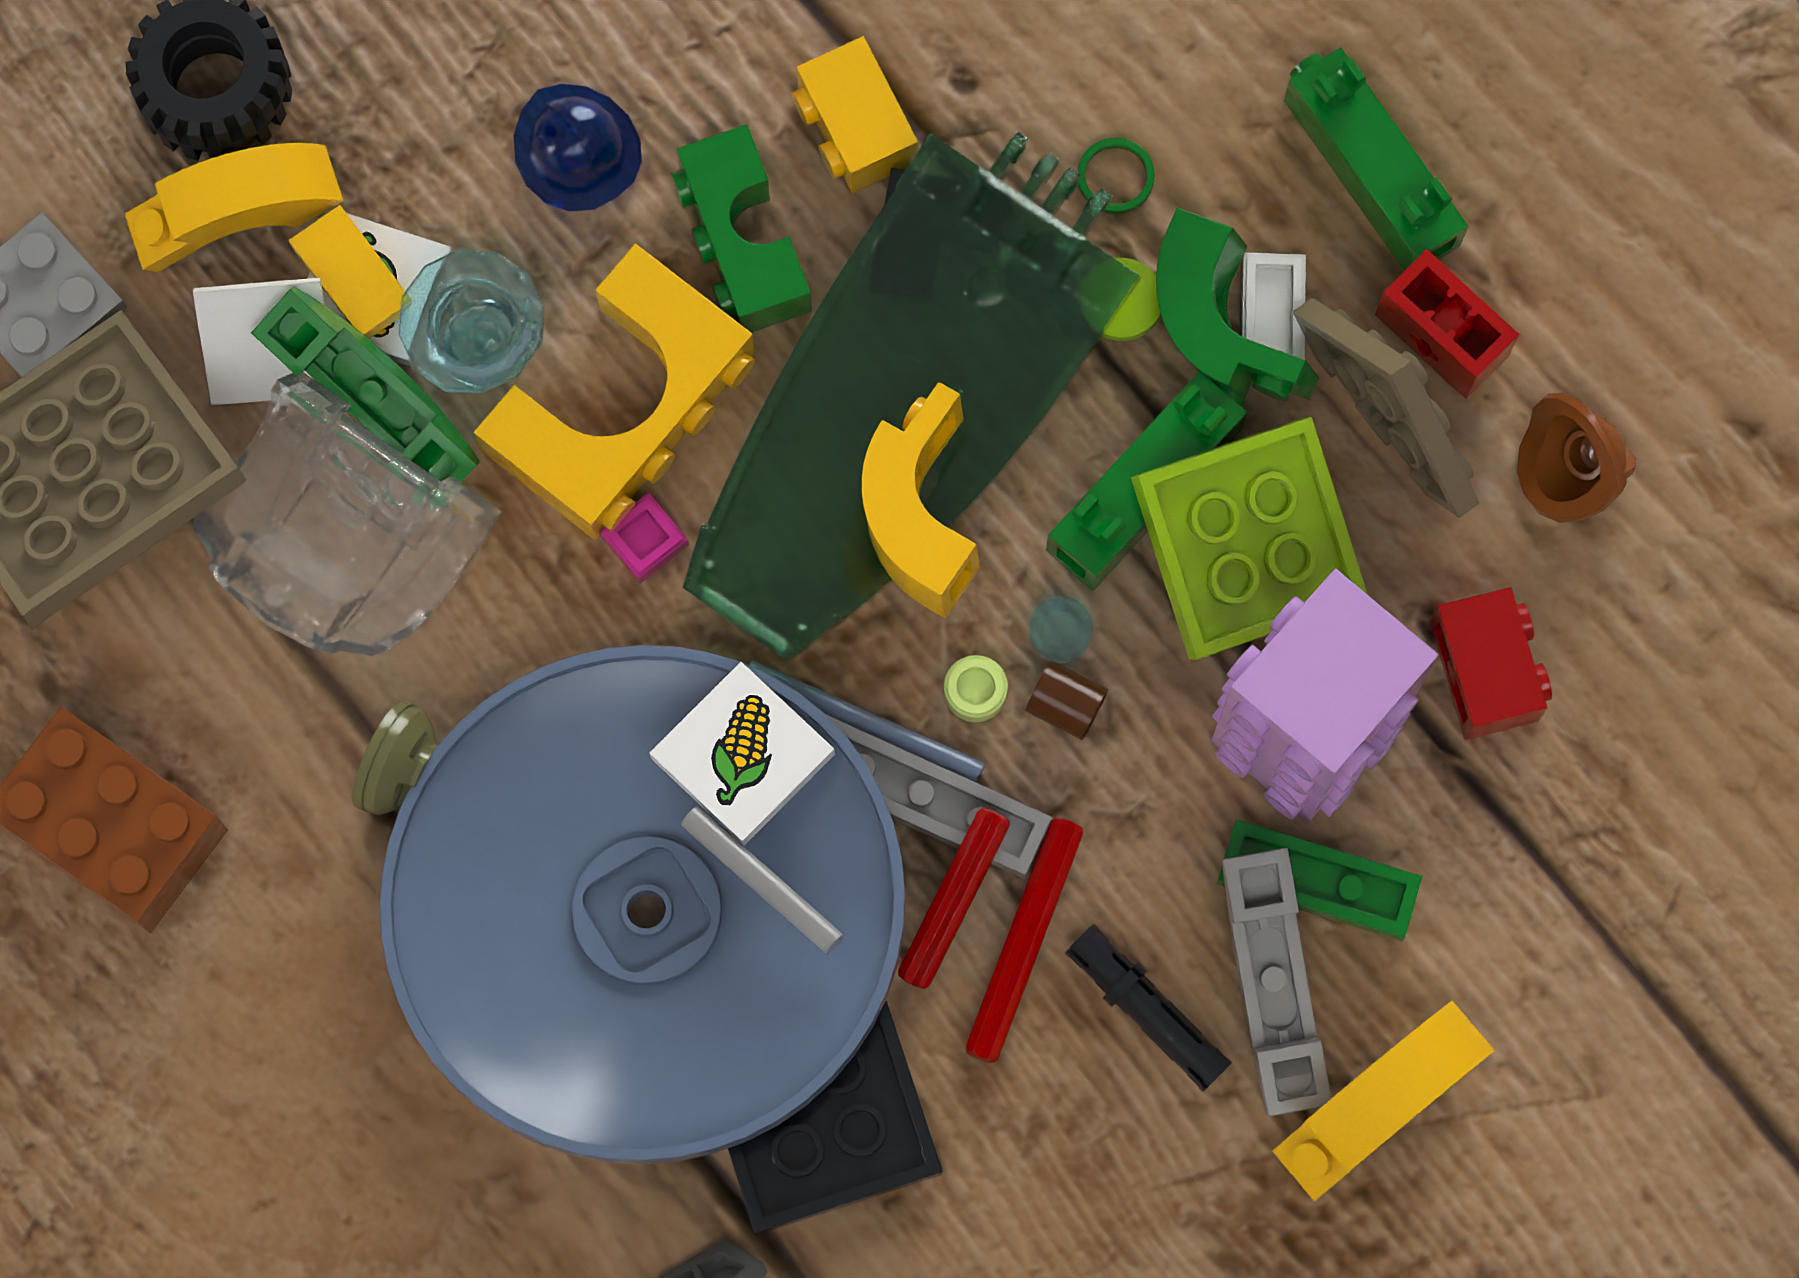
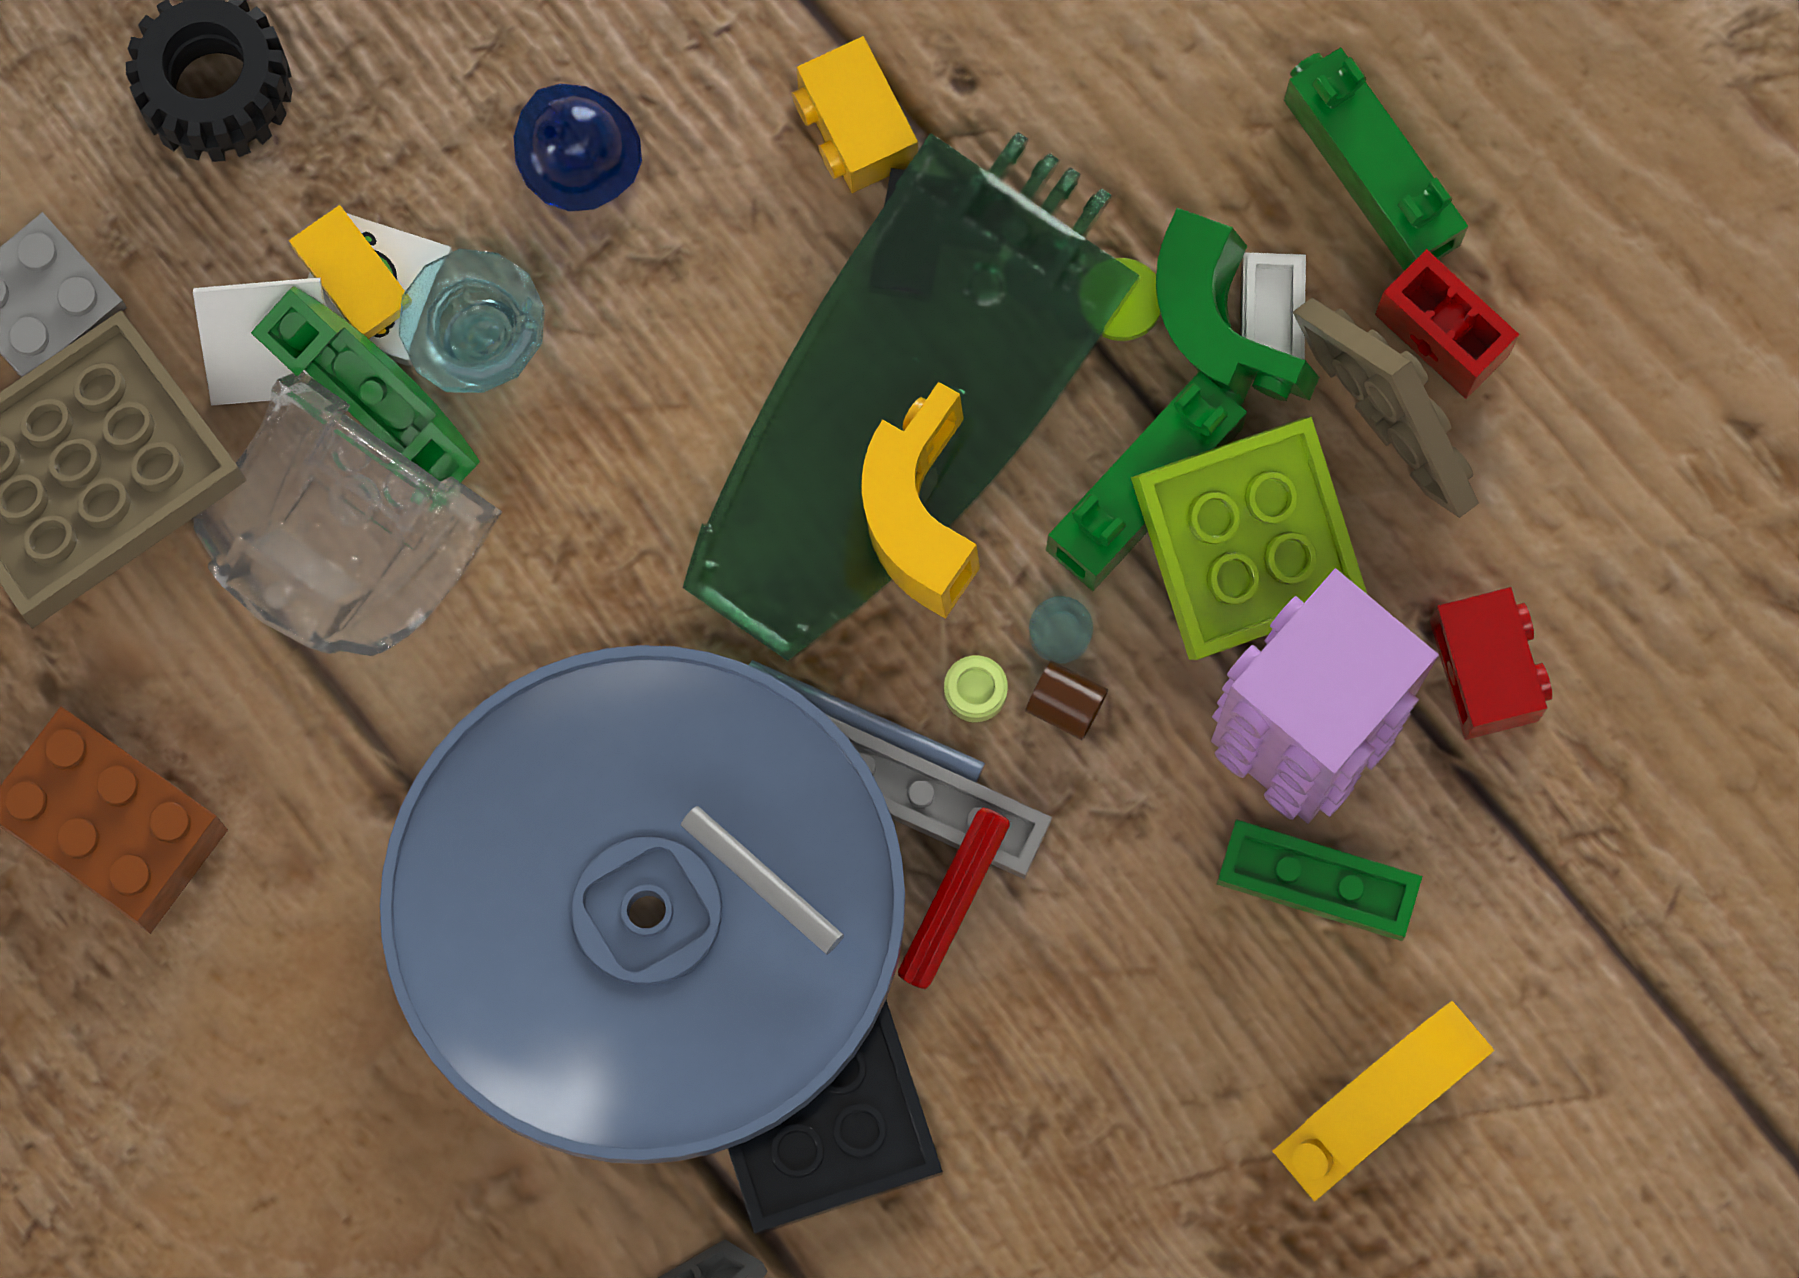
yellow arch [125,143,344,272] -> none
olive piece [353,700,438,816] -> none
yellow arch [473,243,755,541] -> none
dark pink tile [599,493,689,584] -> none
white tile [649,662,835,846] -> none
green arch [670,124,812,333] -> none
red axle [965,818,1083,1063] -> none
black pin [1065,924,1233,1092] -> none
green piece [1077,138,1155,214] -> none
light grey slope [1222,847,1331,1116] -> none
dark orange helmet [1517,392,1636,523] -> none

